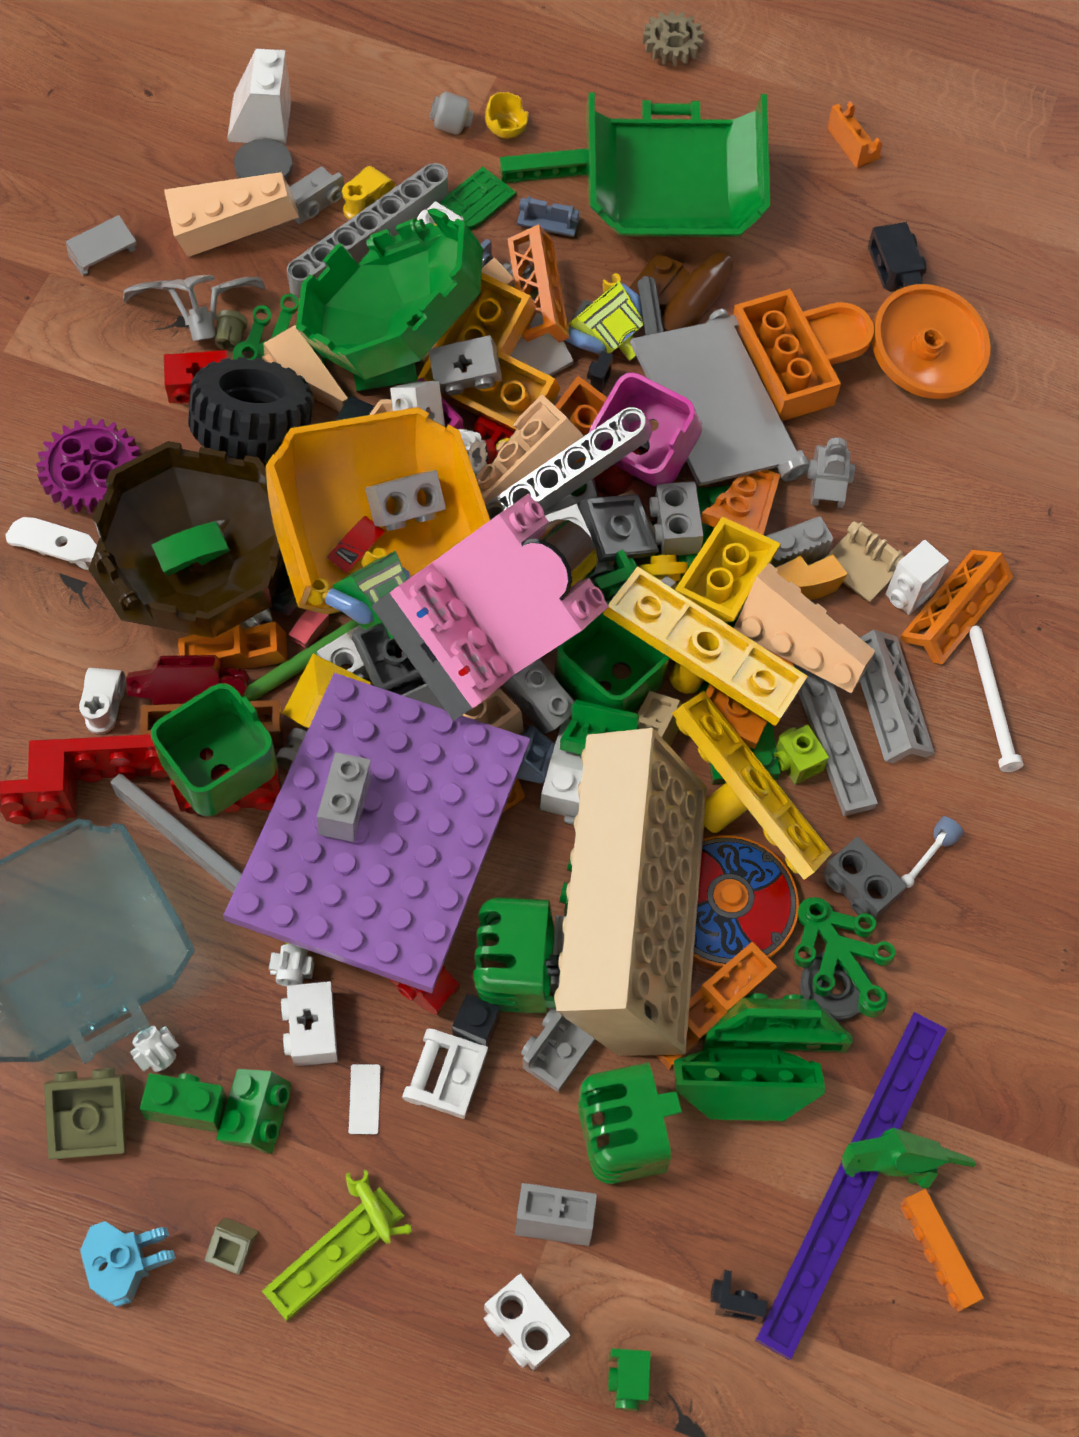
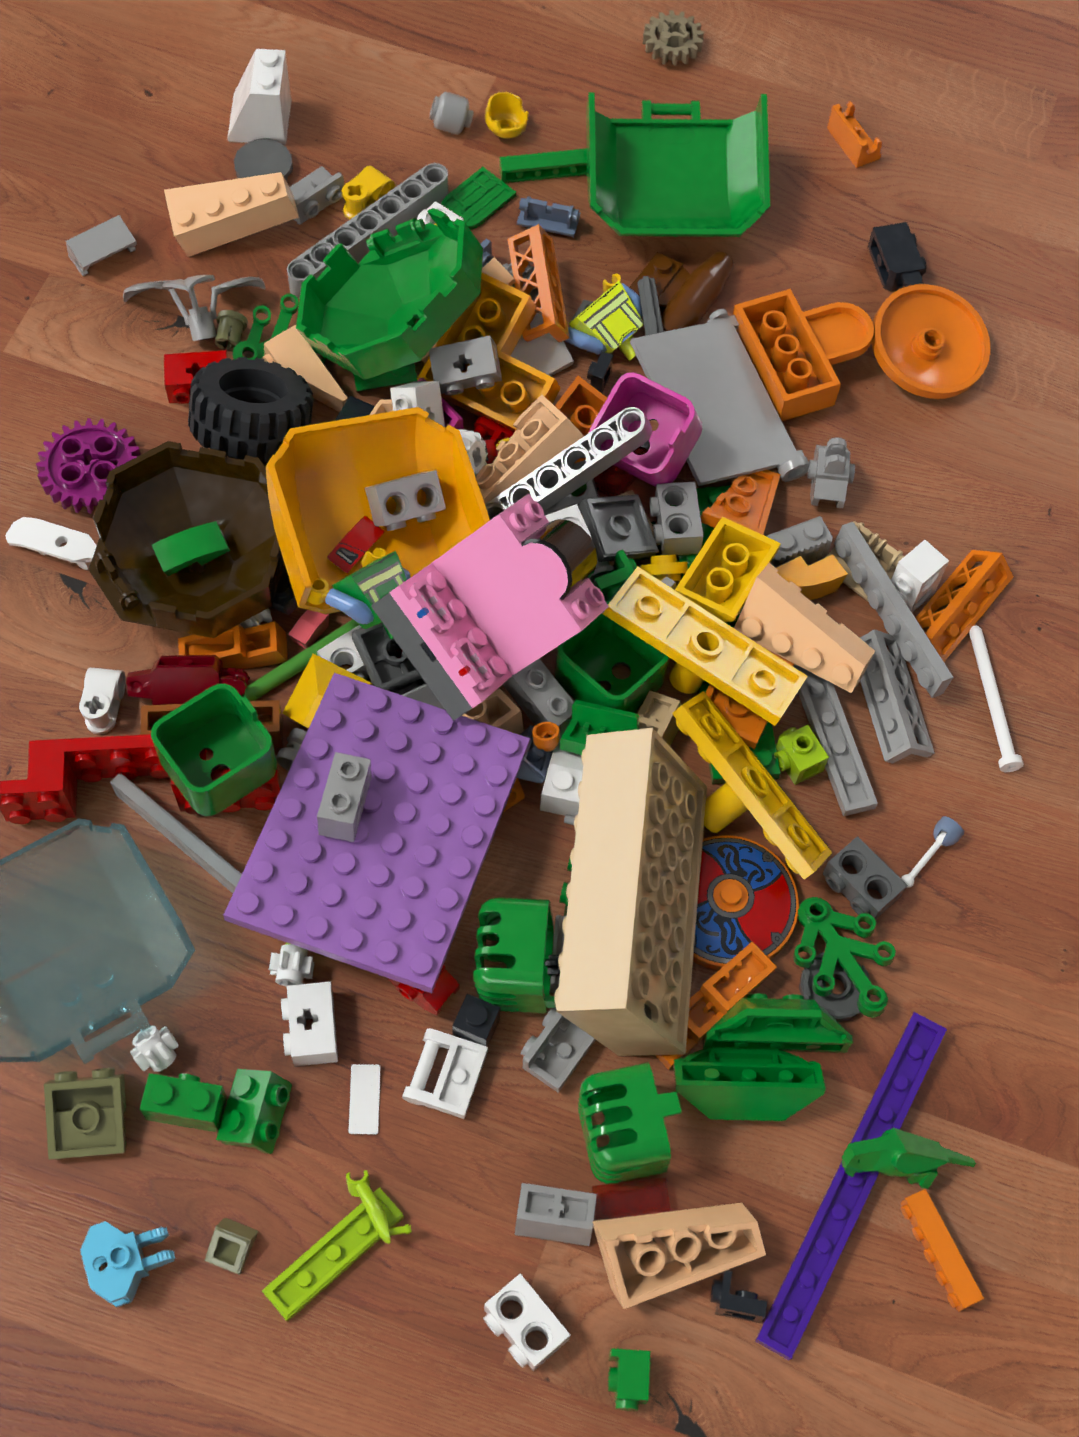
none -> orange hinge [532,722,560,752]
none -> clear red plate [591,1177,671,1221]
none -> light nougat wedge [592,1203,766,1309]
none -> light grey plate [834,522,953,698]

